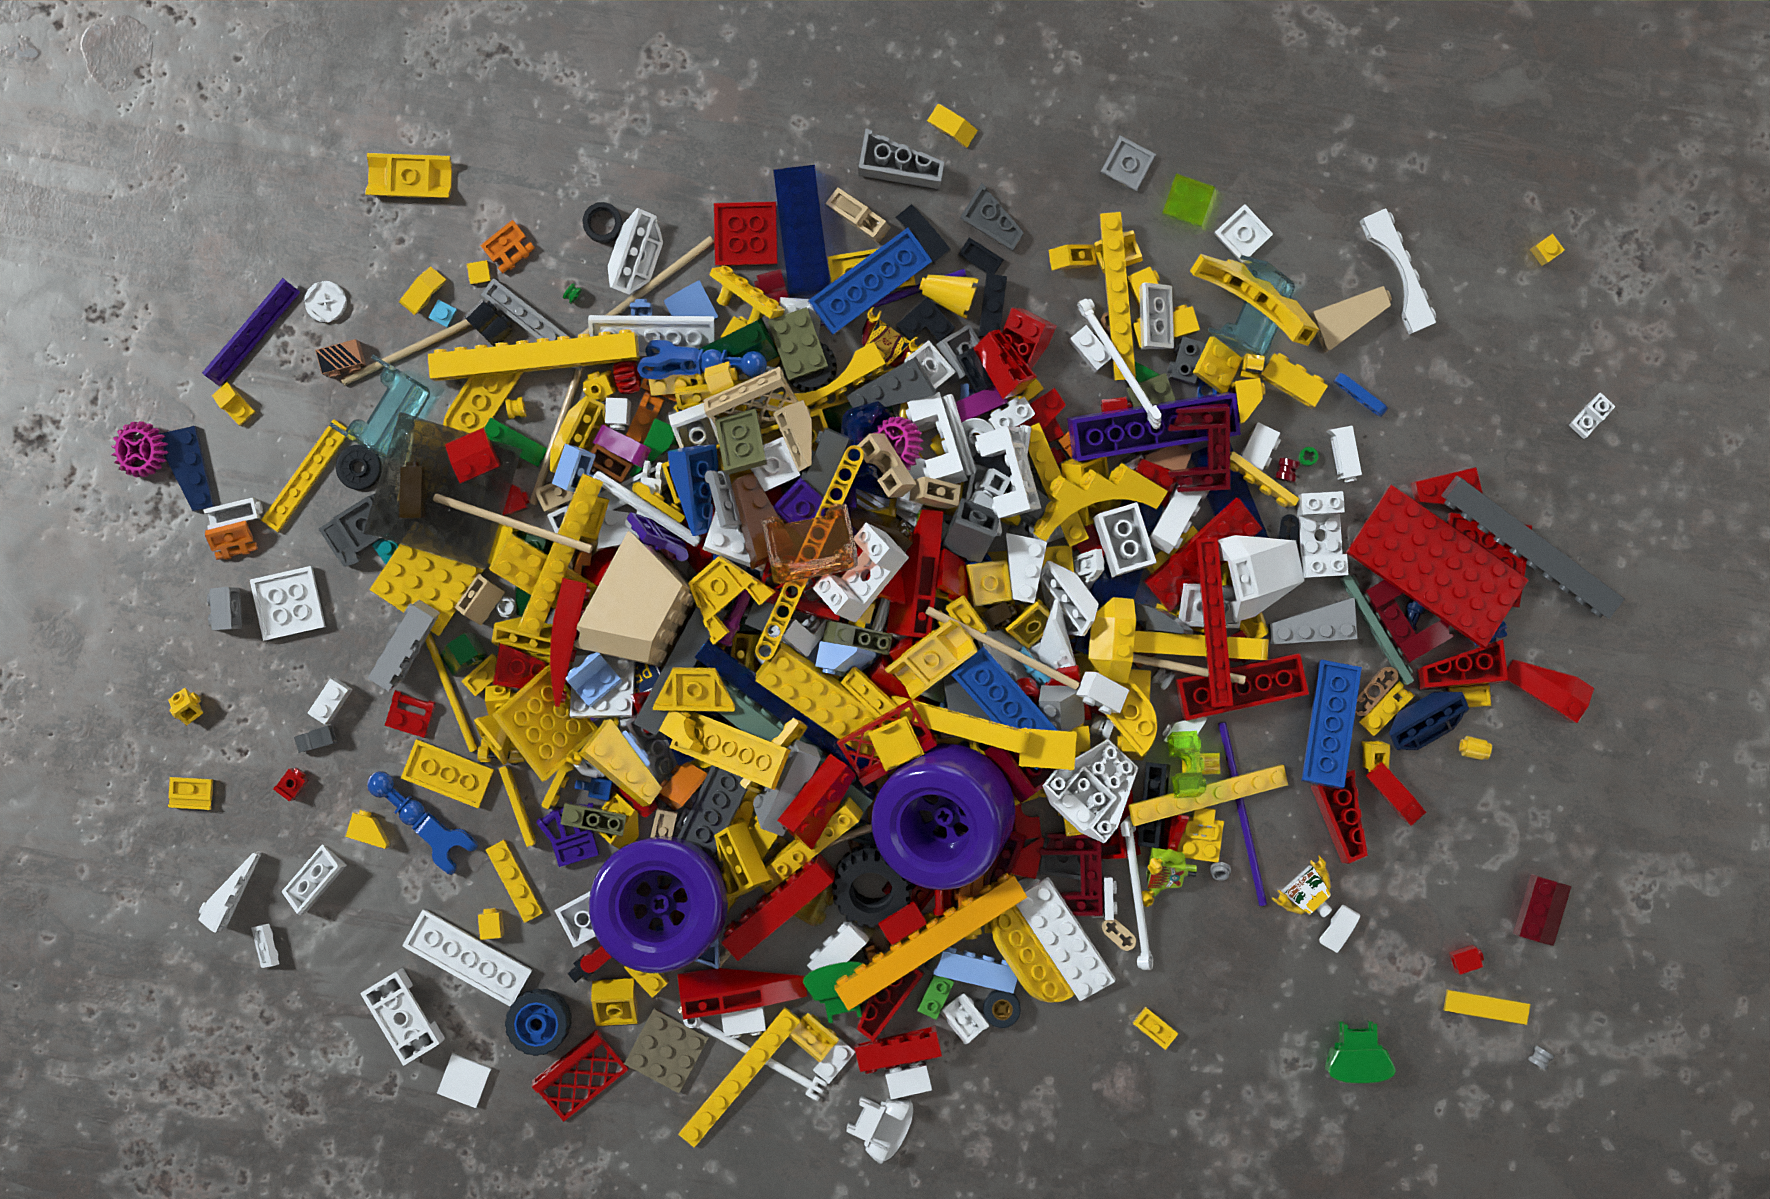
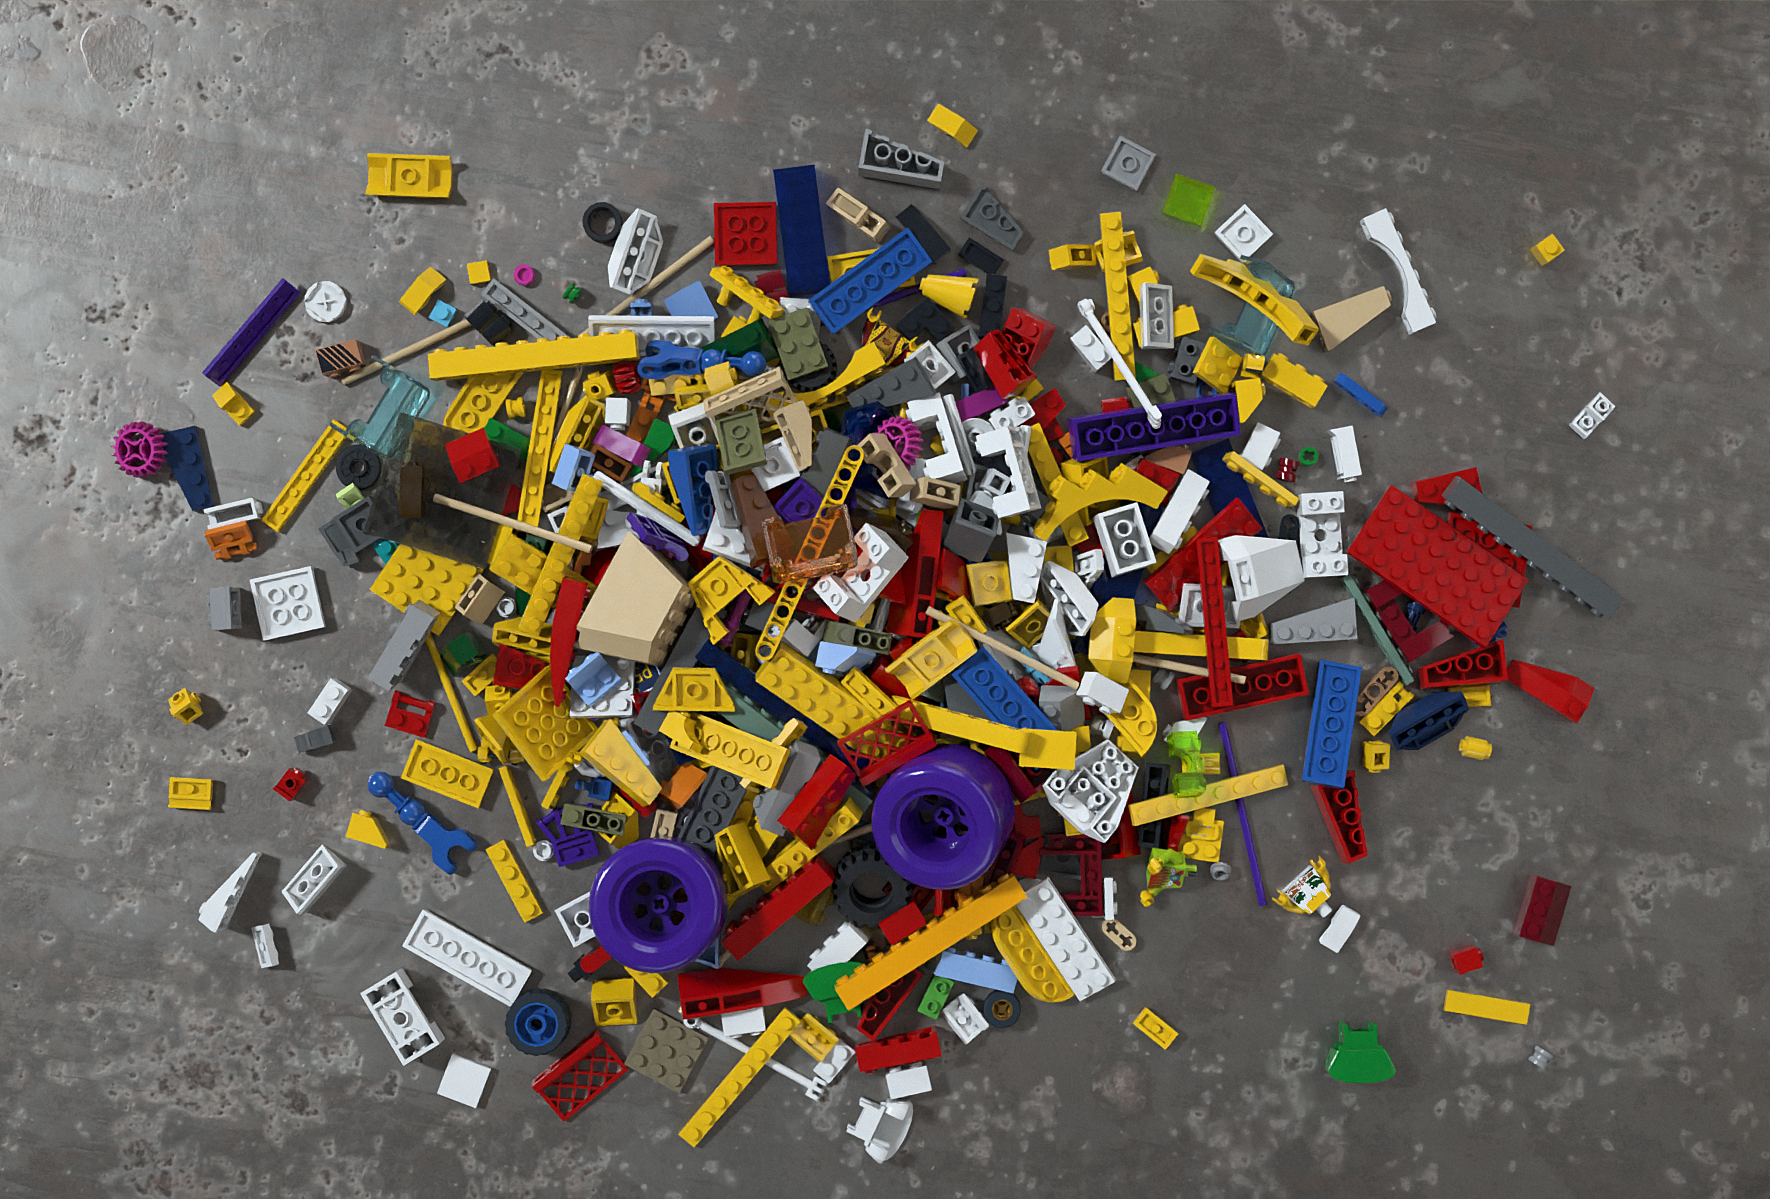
yellow brick [478,908,504,940] -> none
orange plate [480,220,535,274] -> none
yellow piece [868,716,924,771] -> none
white hinge [1120,816,1153,970] -> none
dark red wedge [1168,404,1230,492] -> none
red slope [1366,762,1426,826] -> none
none -> yellowish green plate [336,483,365,509]
none -> dark pink tile [514,264,535,286]
none -> yellow plate [516,369,563,533]
none -> white plate [533,840,554,861]

